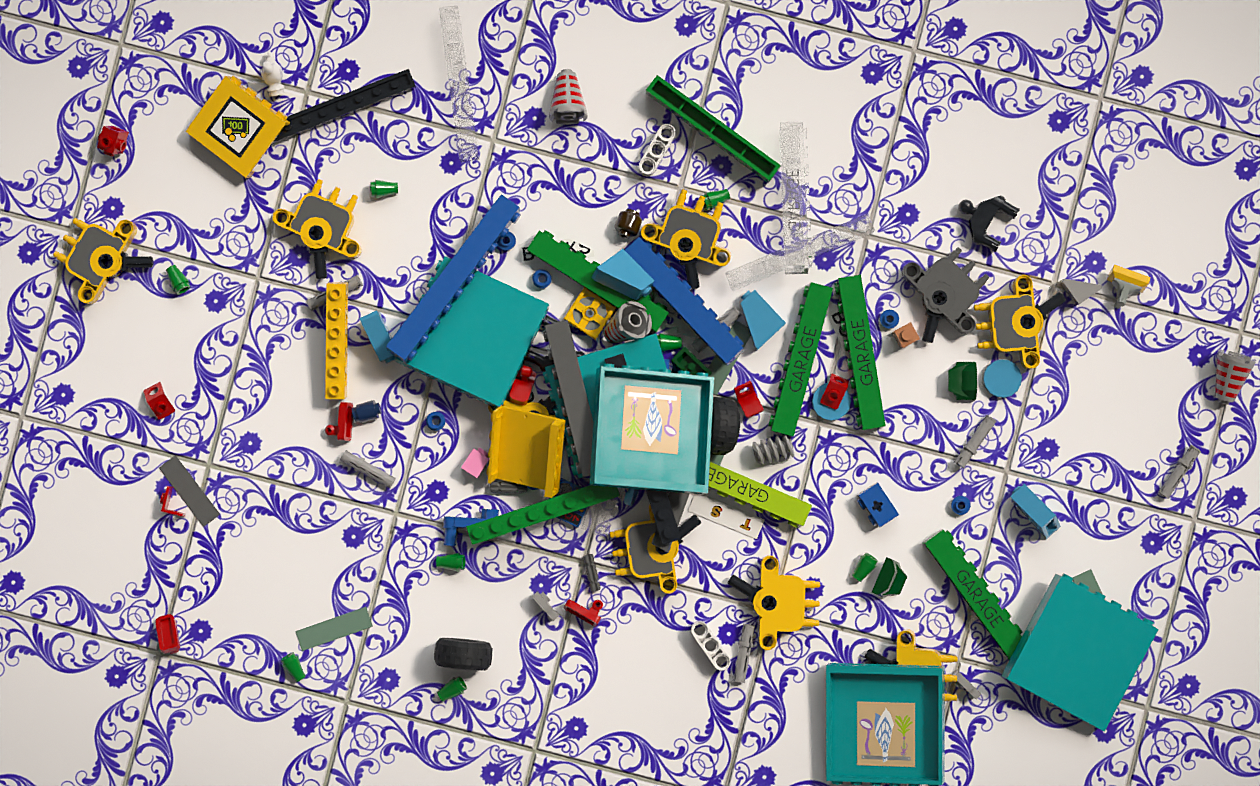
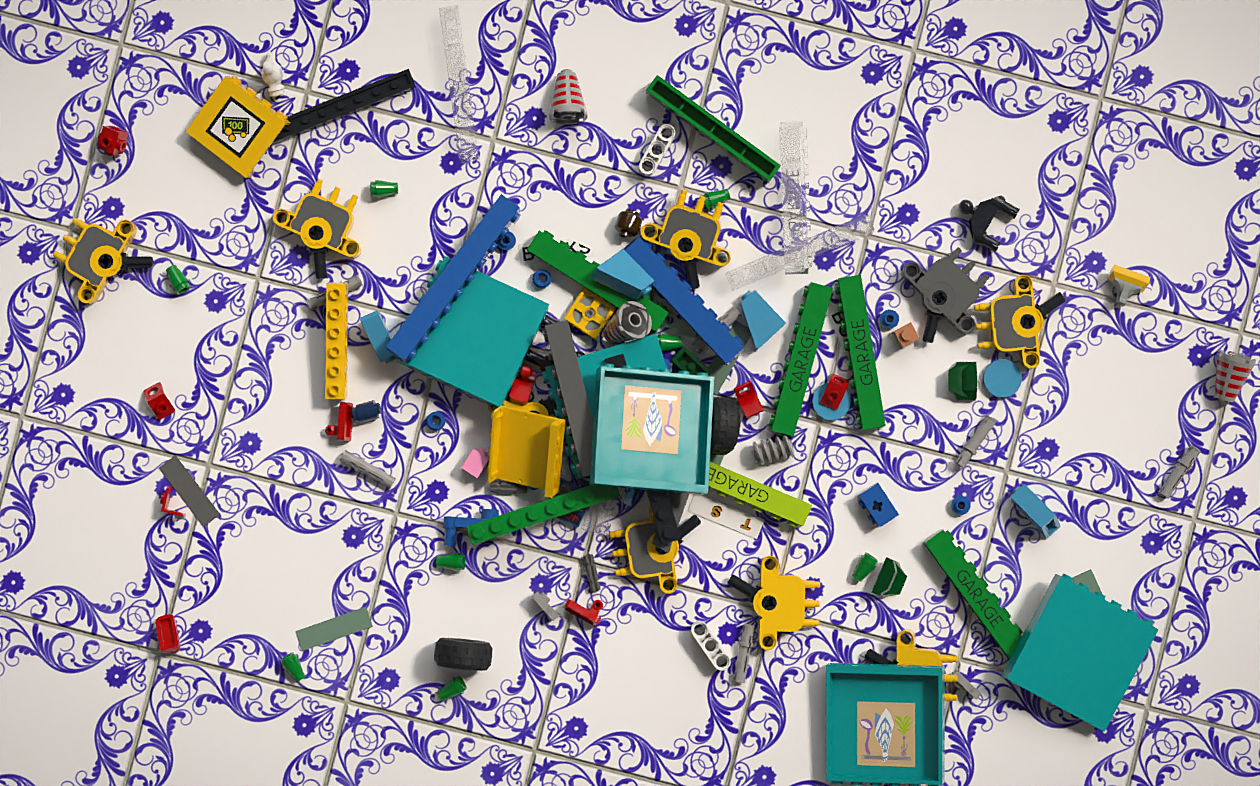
light grey slope [1060,279,1102,306] -> none

